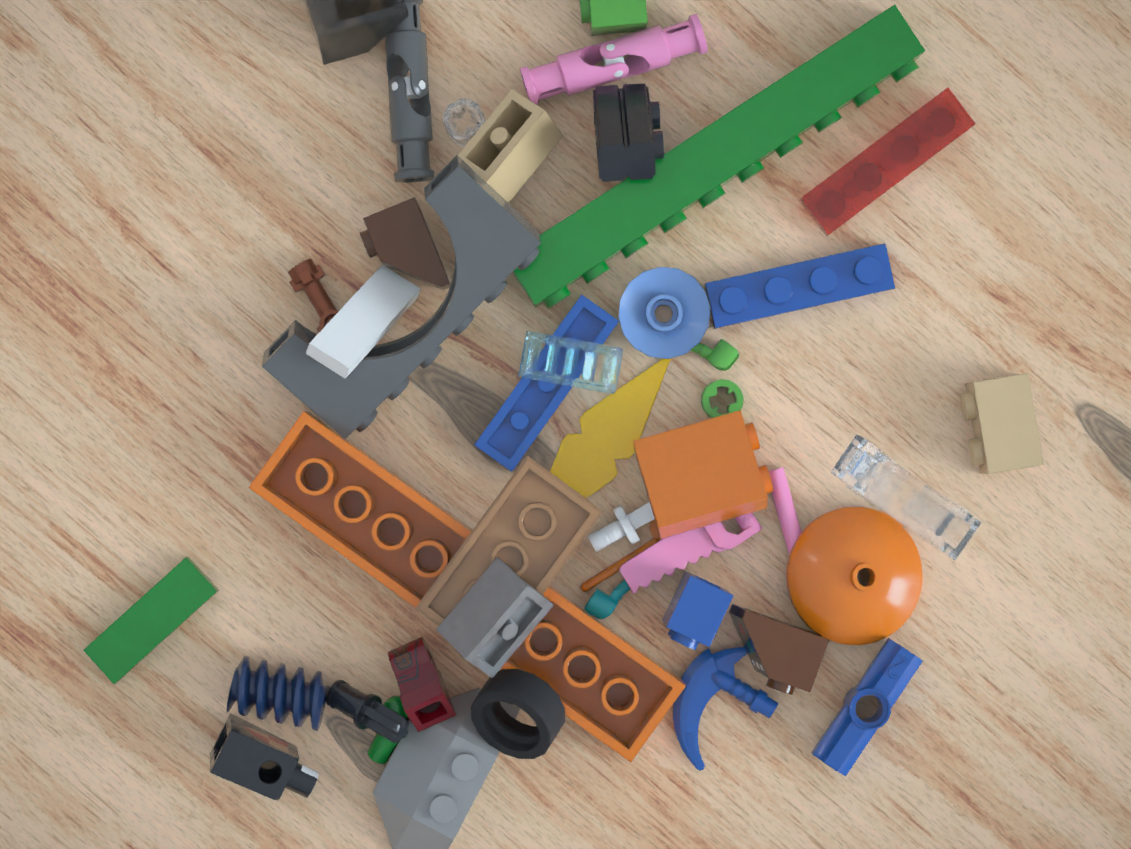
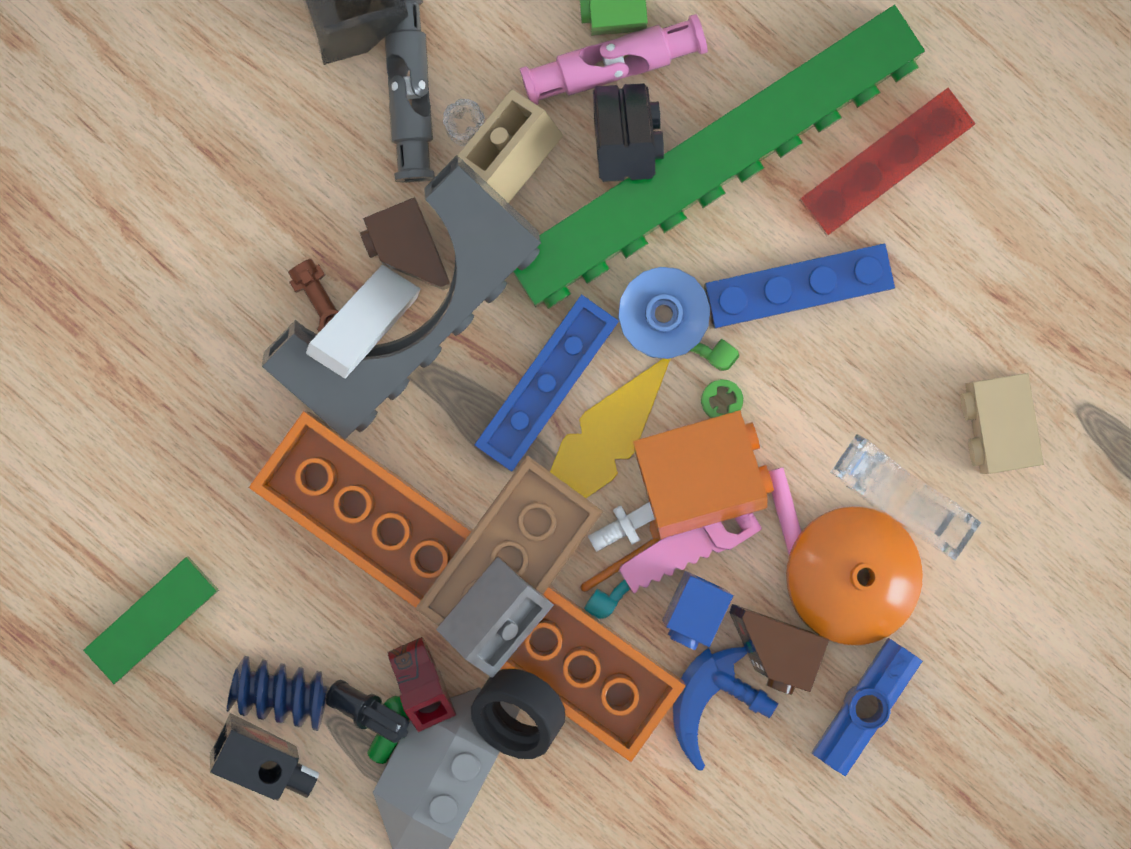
clear light blue slope [518,331,623,394] -> none

